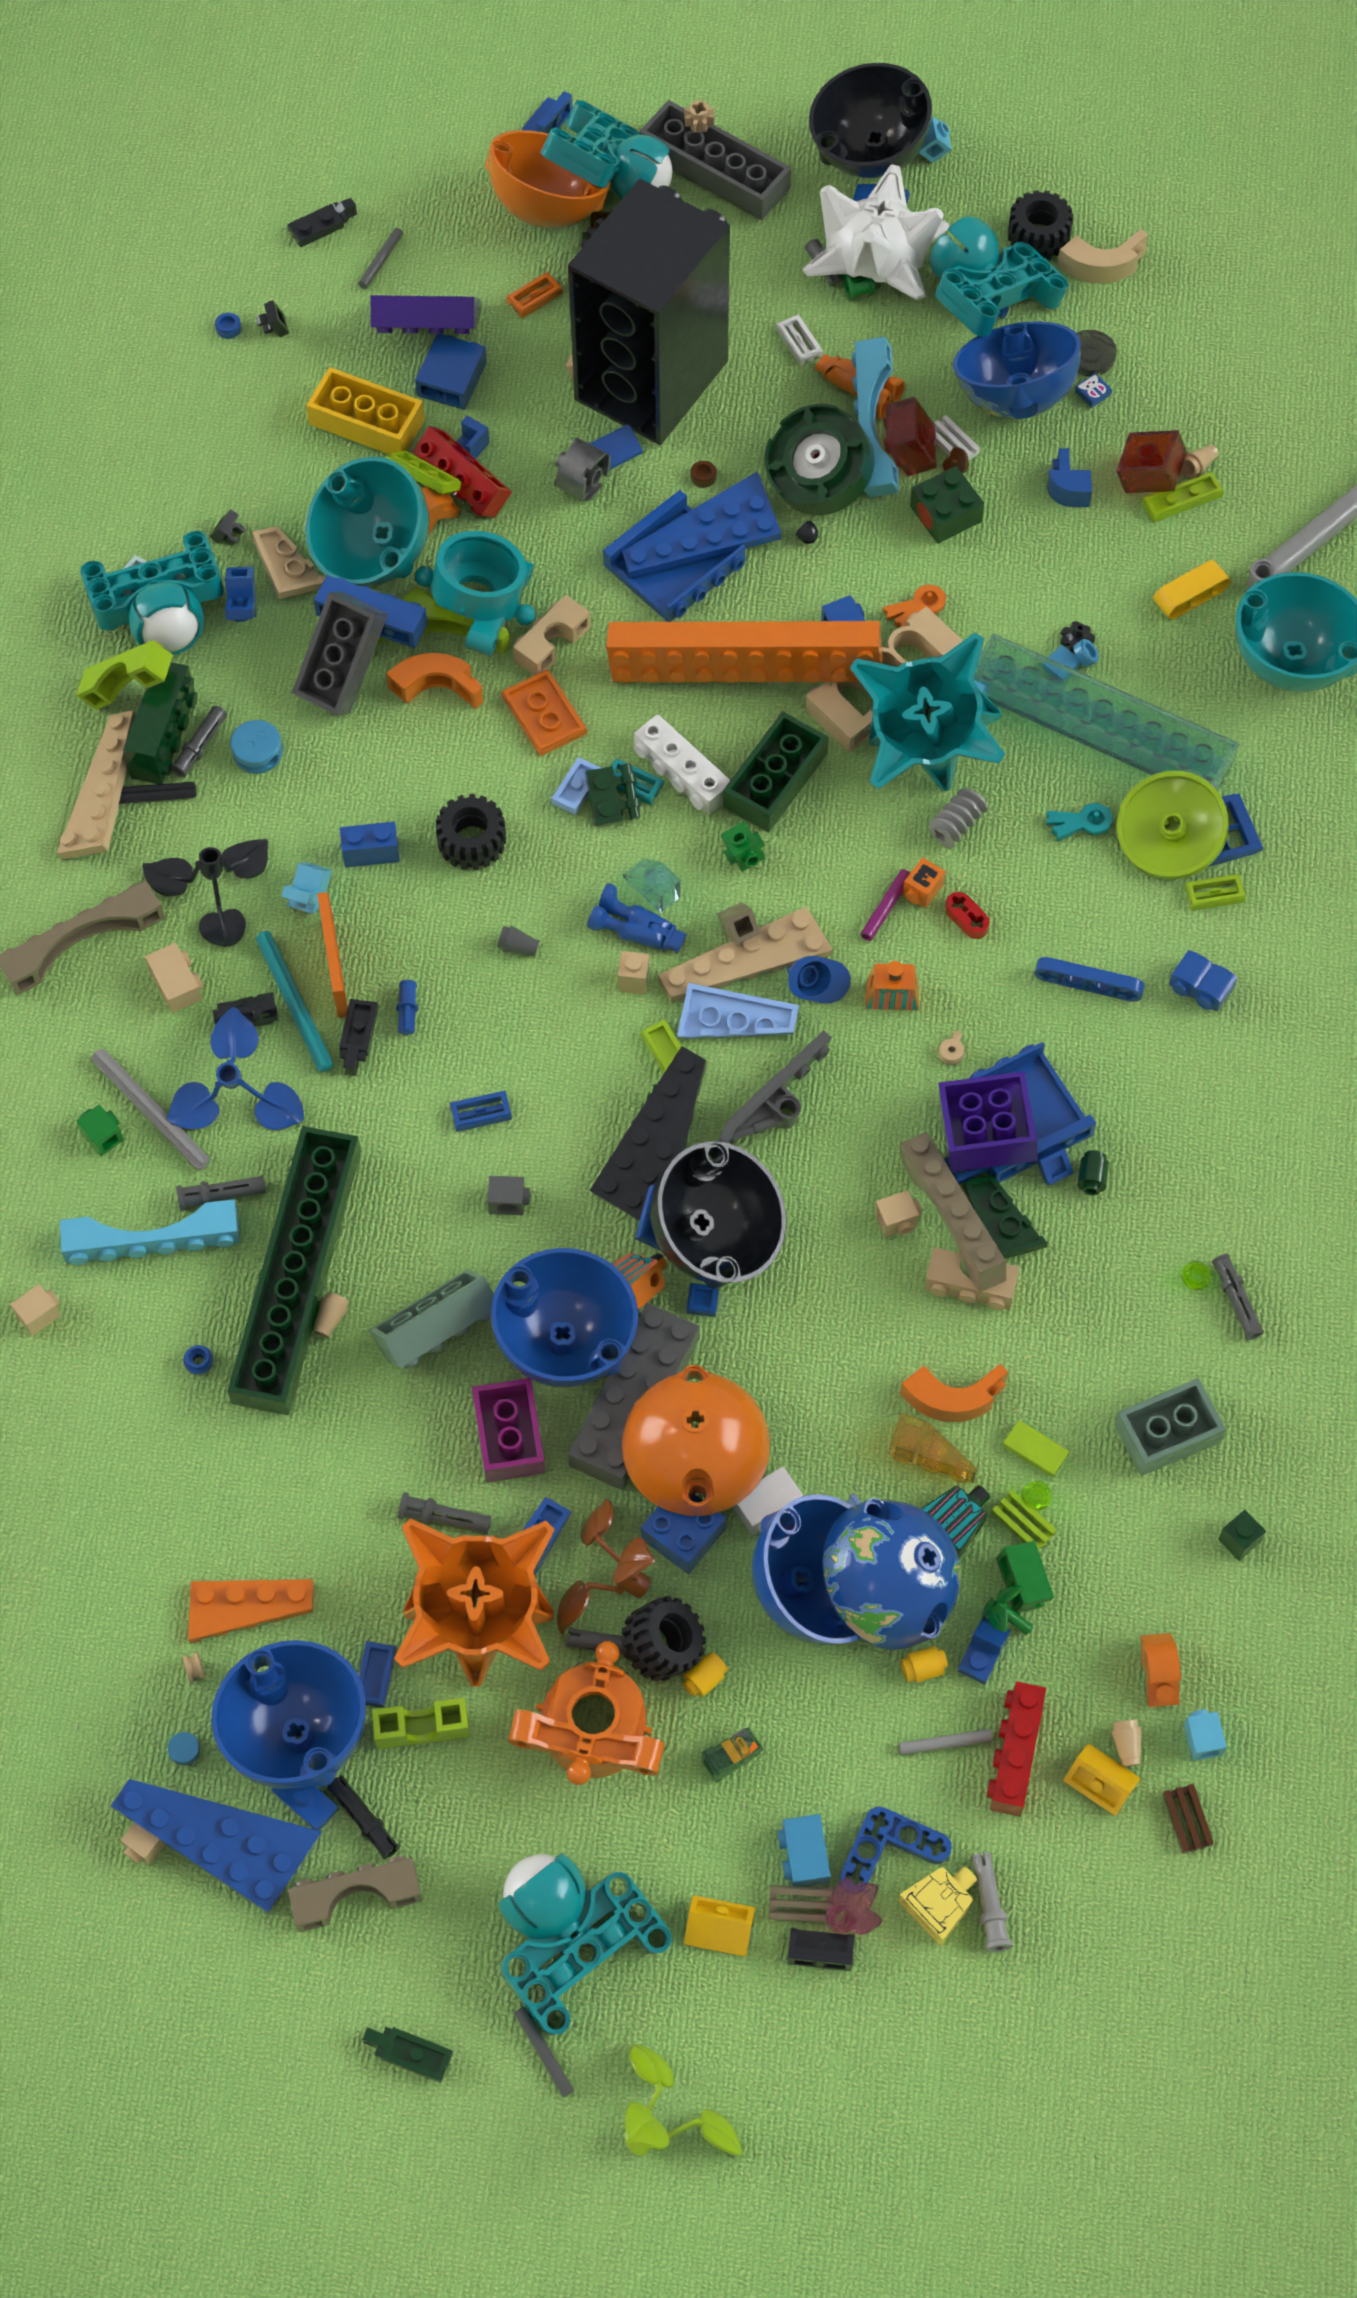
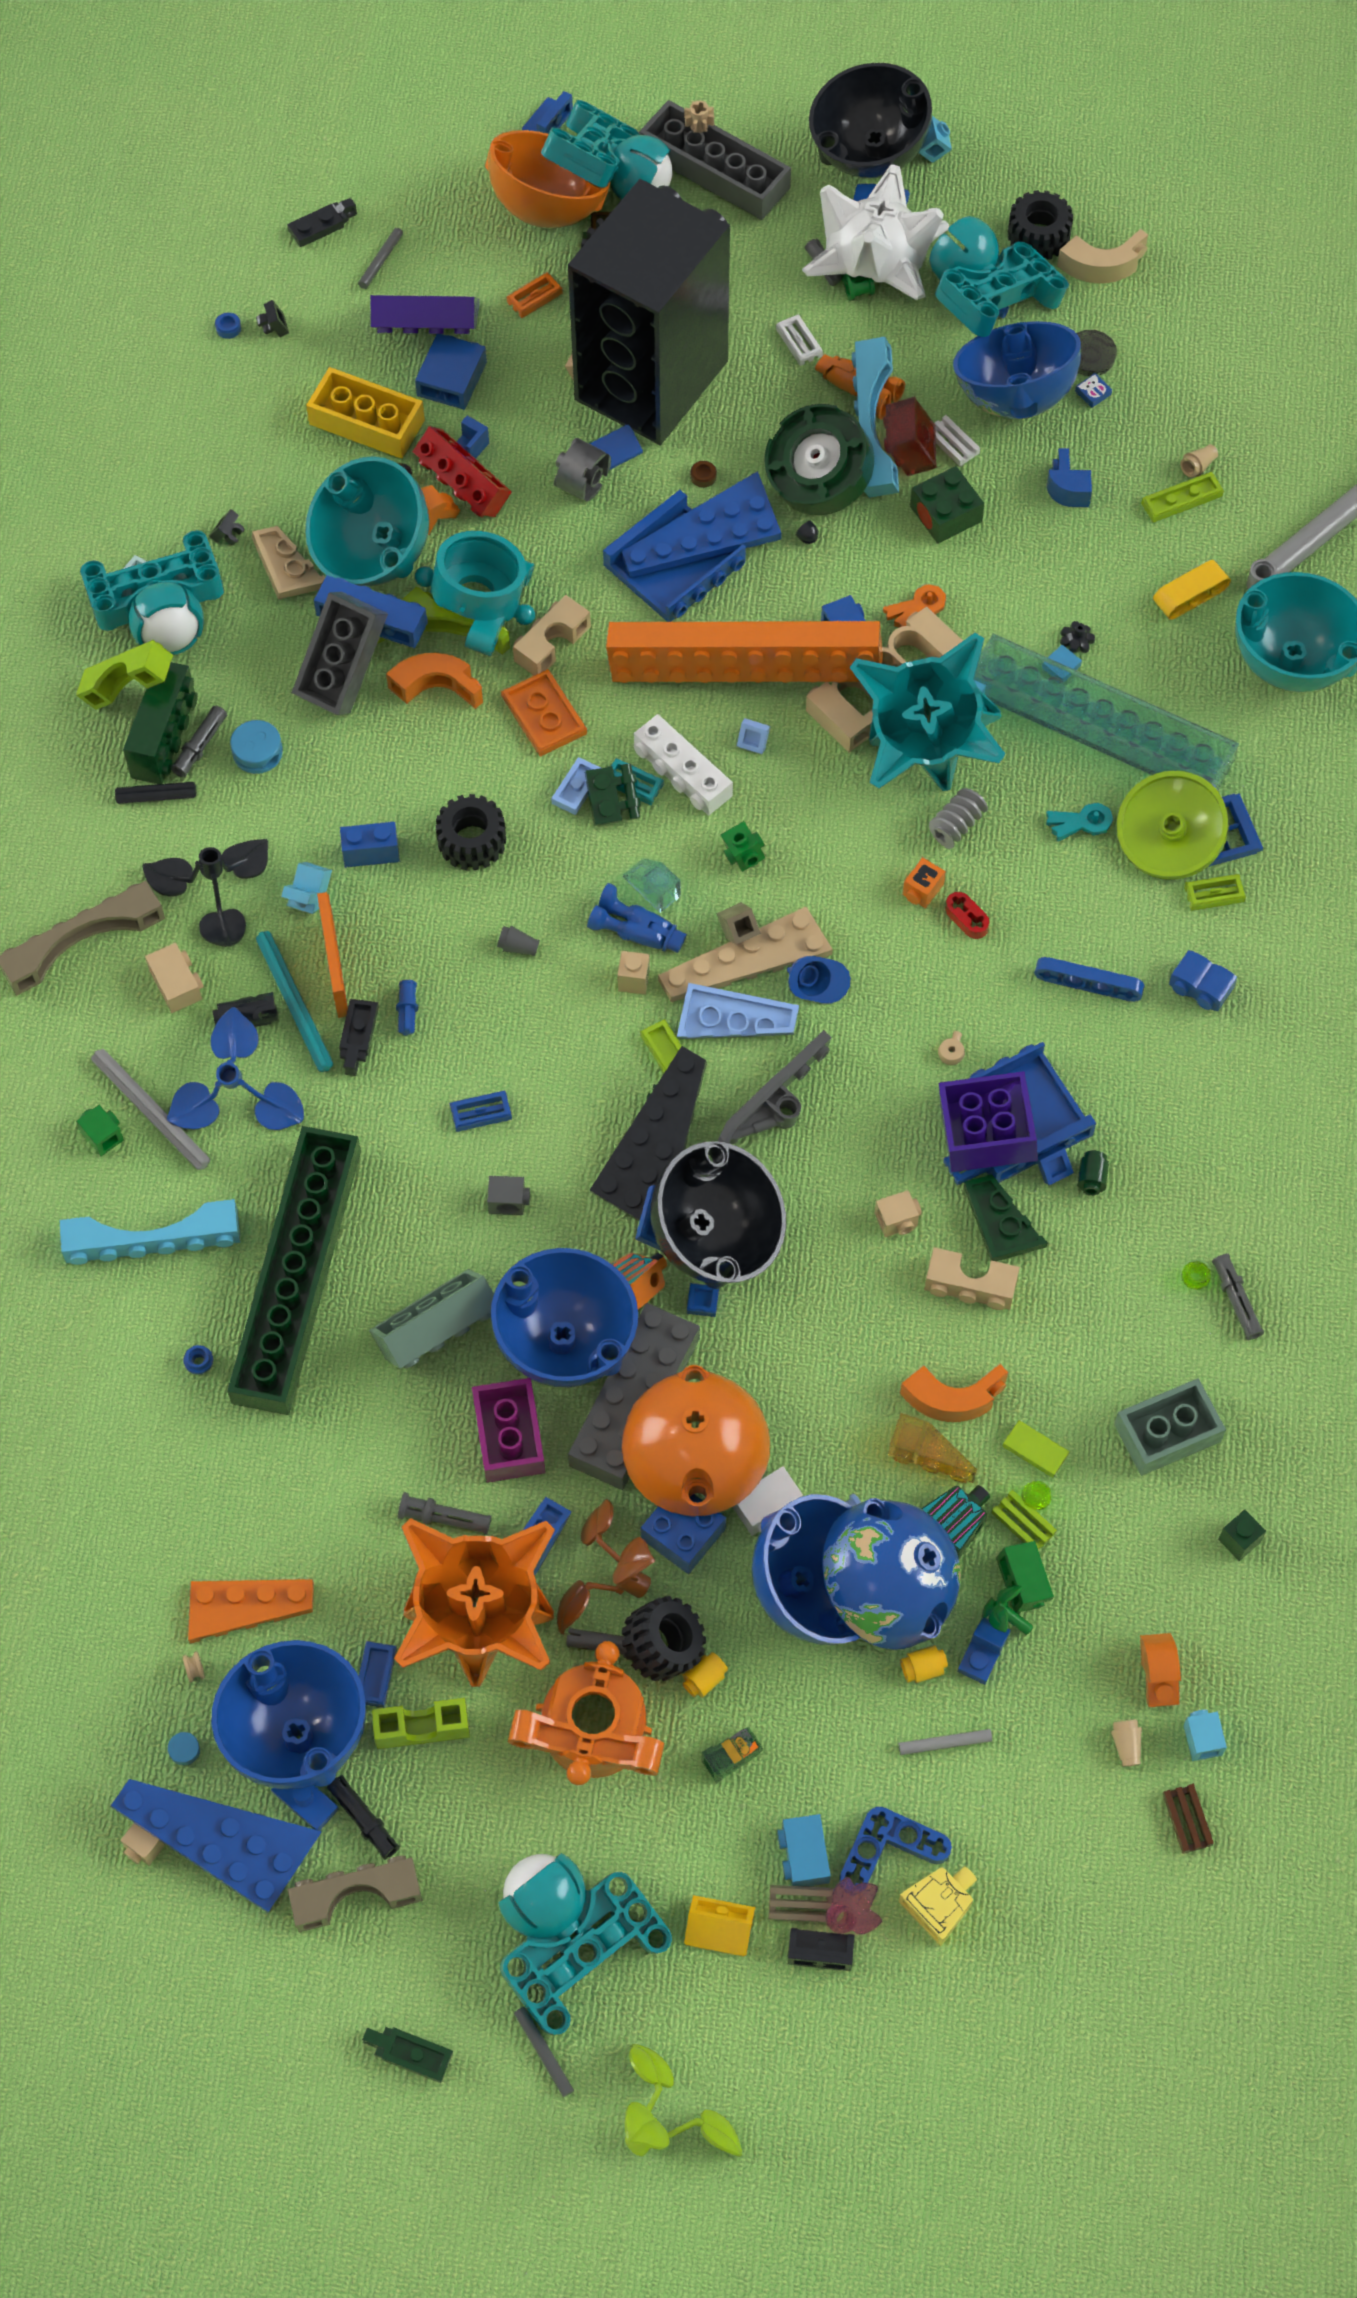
tan brick [10,1284,61,1336] -> none
tan wing [57,710,136,859] -> none
dark grey pin [176,1175,266,1211] -> none
blue brick [225,566,256,622] -> none
tan cone [313,1292,349,1338] -> none
lime tile [386,450,461,494] -> none
dark green brick [723,711,829,833] -> none
magenta piece [860,869,910,941] -> none
orange torso [865,961,919,1011] -> none
dark tan arch [901,1132,1006,1292] -> none
reddish brown piece [942,447,969,474] -> none
light grey pin [971,1852,1013,1953] -> none
red brick [986,1681,1047,1817] -> none
yellow panel [1063,1744,1140,1816] -> none
dark azure tile [1074,639,1099,667] -> none
clear red brick [1116,430,1187,493] -> none
none -> light blue tile [737,718,770,754]

